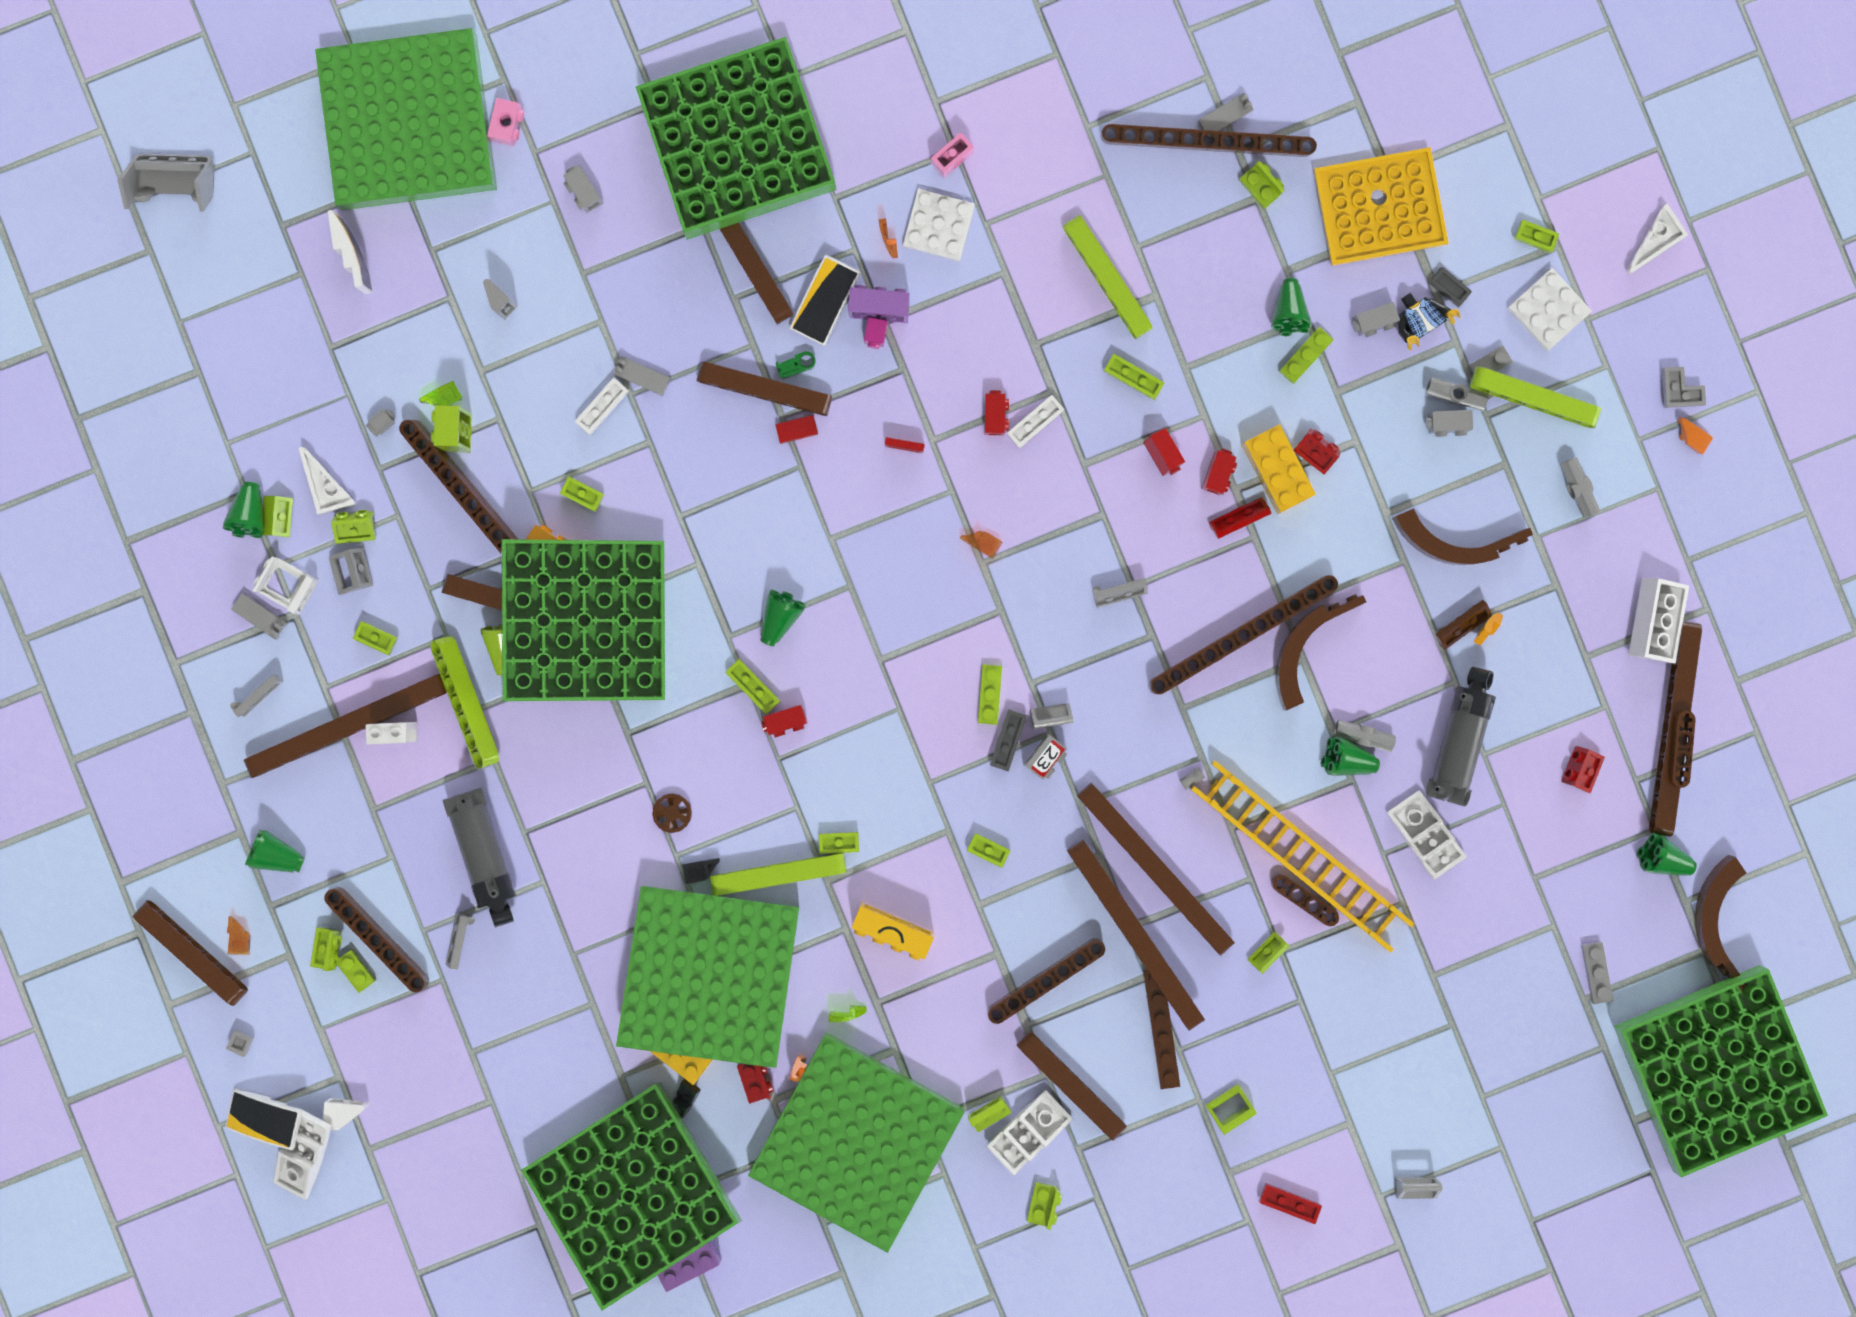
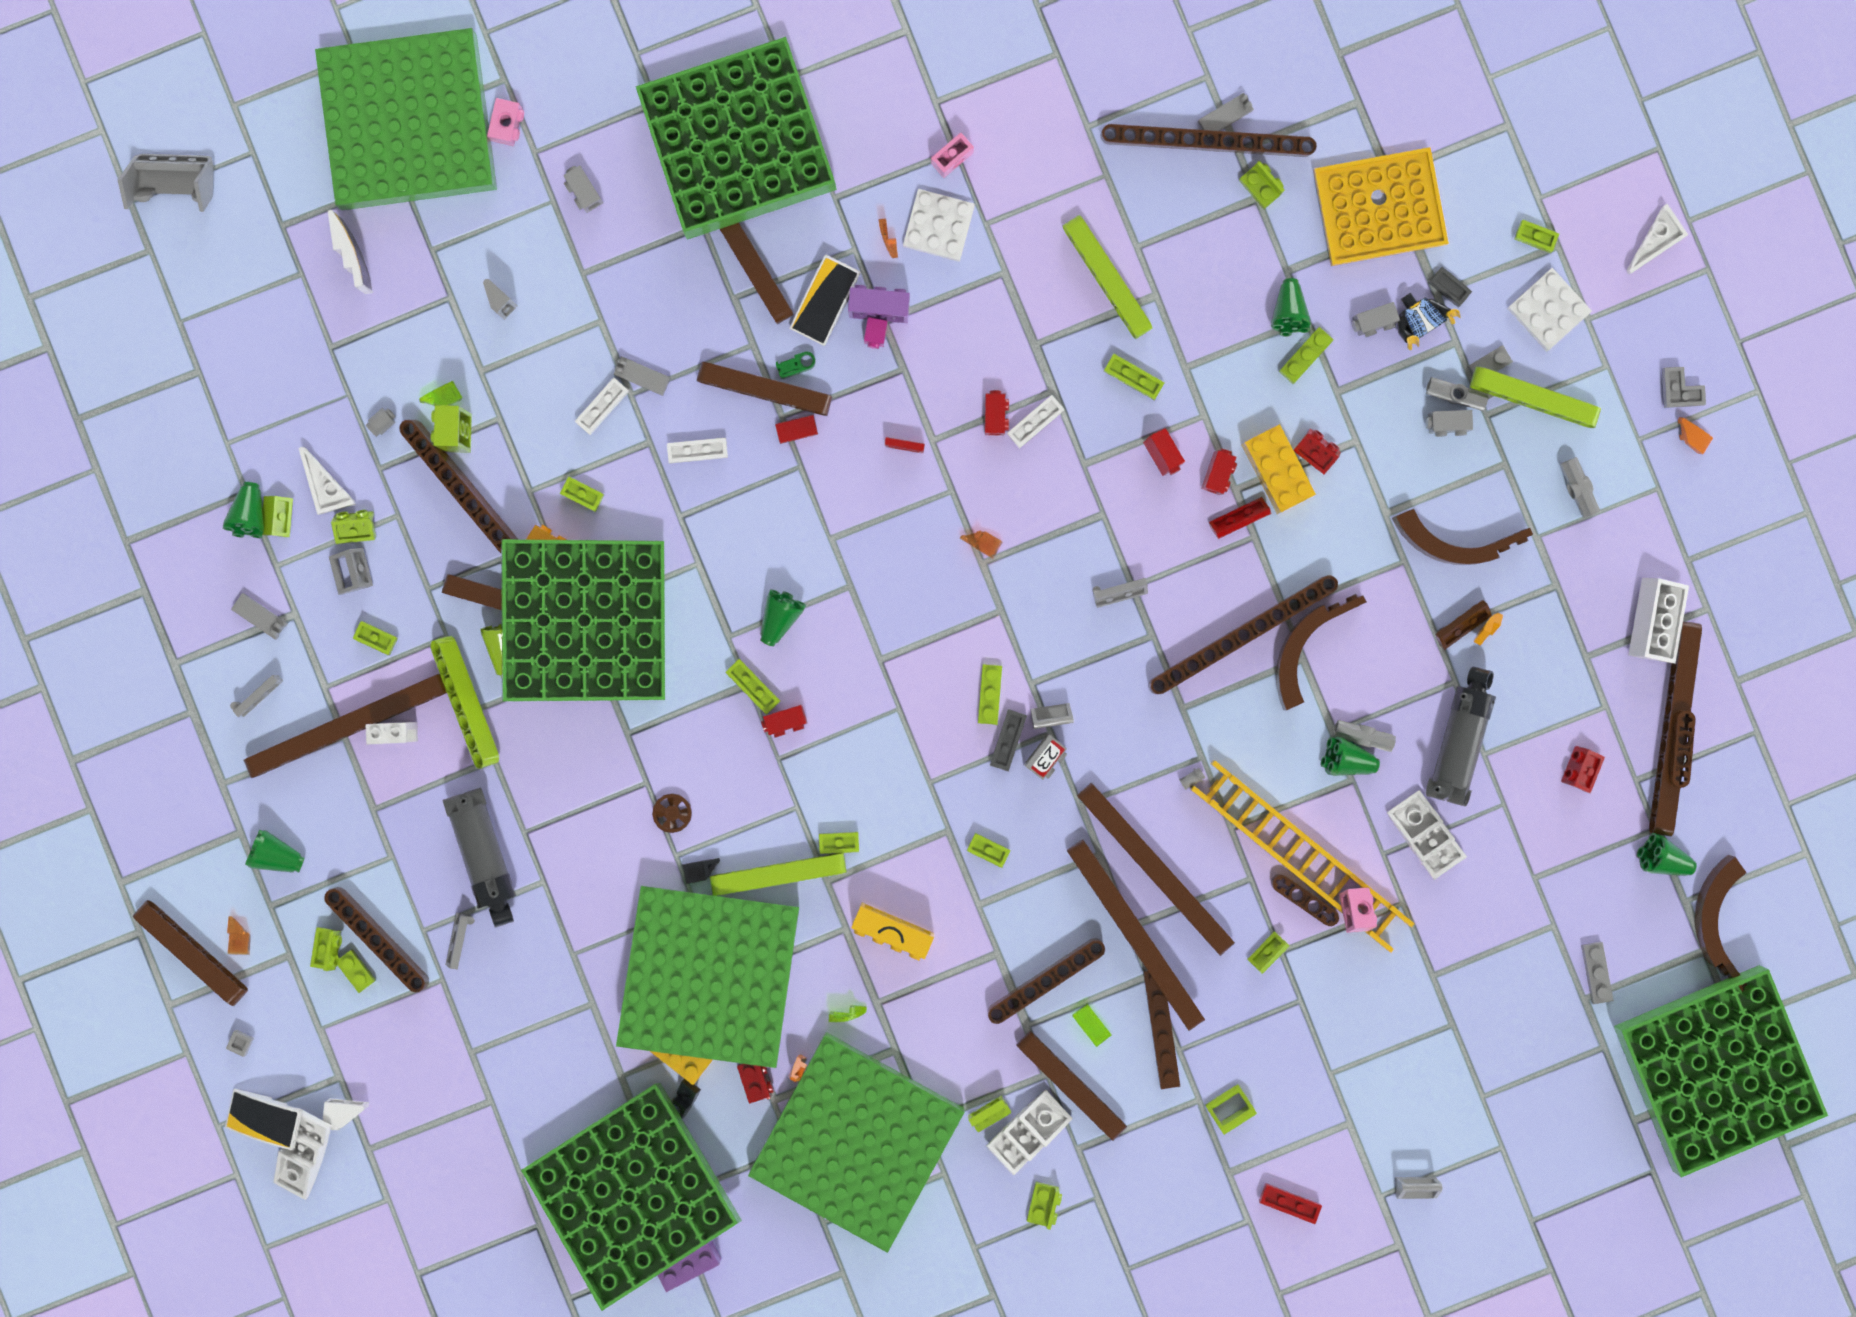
white window [253,556,319,615] -> none
none -> white plate [667,438,728,464]
none -> clear neon green tile [1072,1003,1112,1047]
none -> bright pink brick [1339,888,1377,933]

